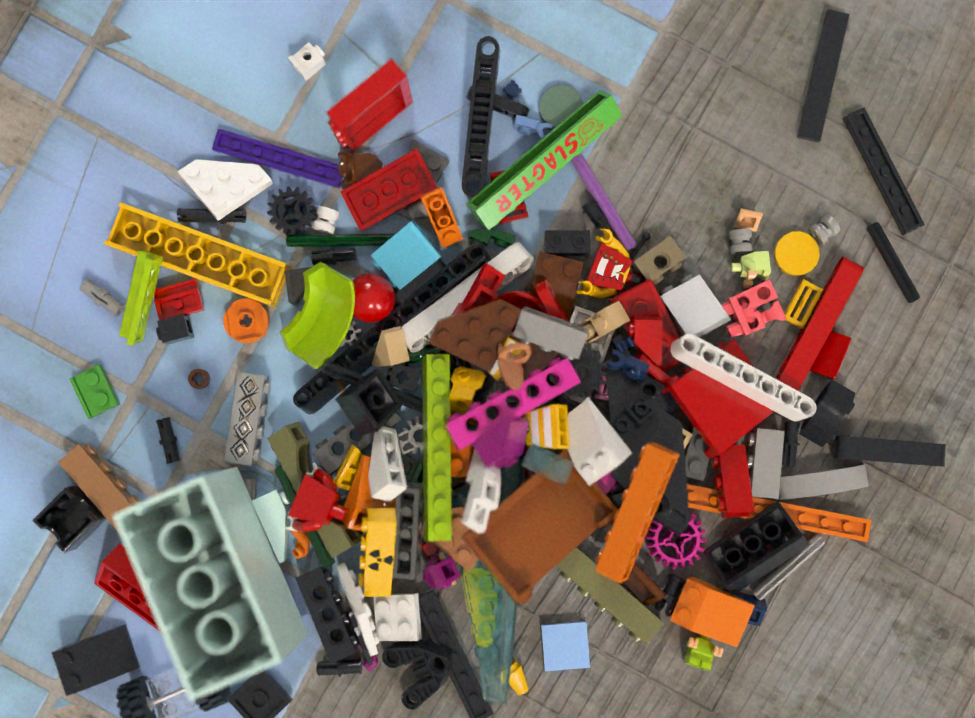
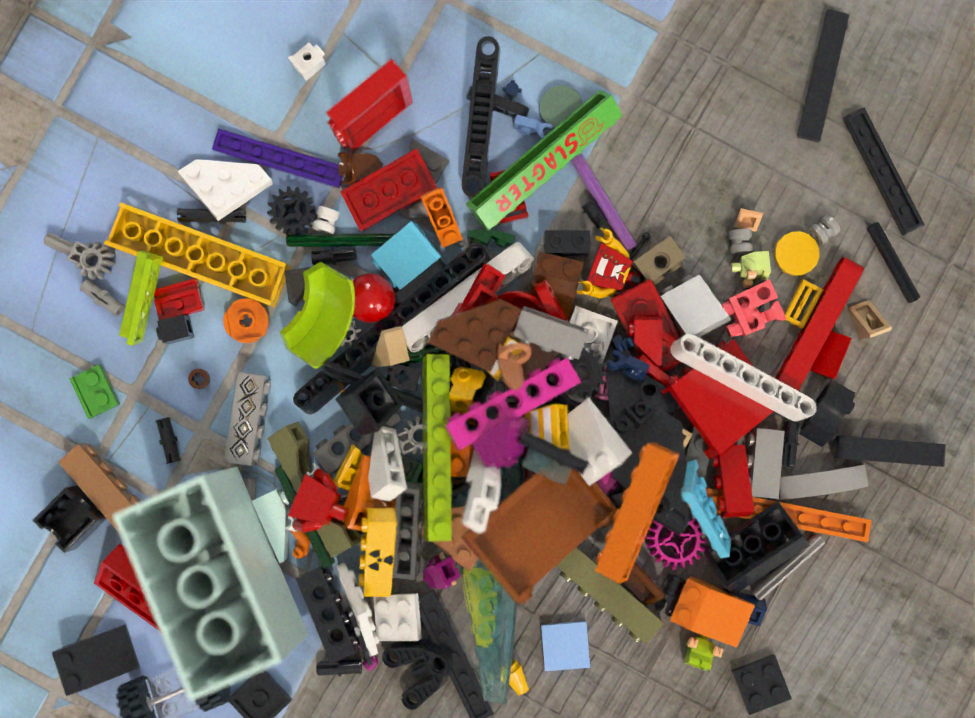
red piece [422,541,440,558] -> none
tan slope [577,301,630,346] -> none
none -> light grey gear [44,233,115,280]
none -> black pin [519,430,589,475]
none -> medium azure wing [681,460,731,558]
none -> black plate [732,654,792,715]
none -> tan slope [848,300,892,340]

